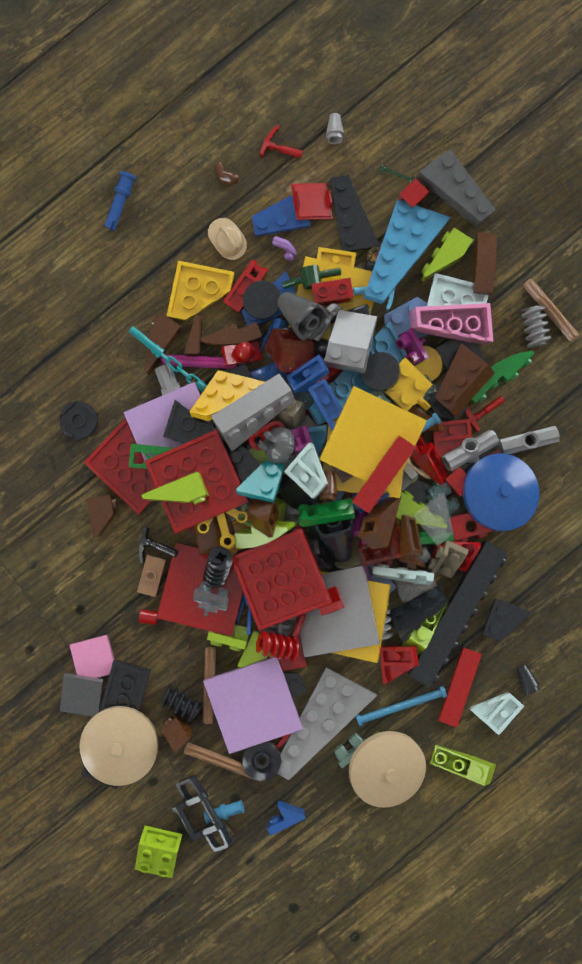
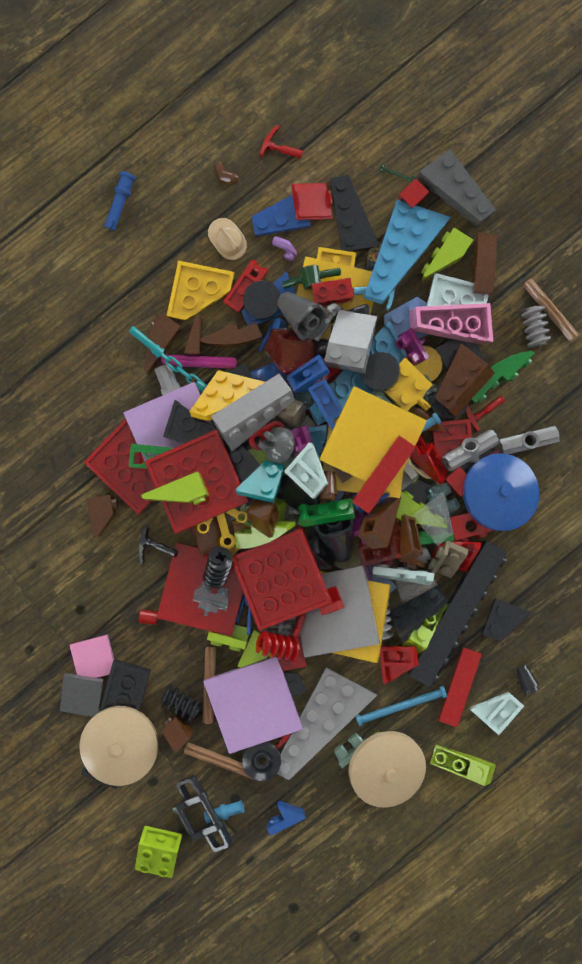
black tile [59,402,98,440] -> none
medium nougat plate [137,555,166,597] -> none
red tile [221,341,263,366] -> none
light grey cone [326,113,345,144] -> none

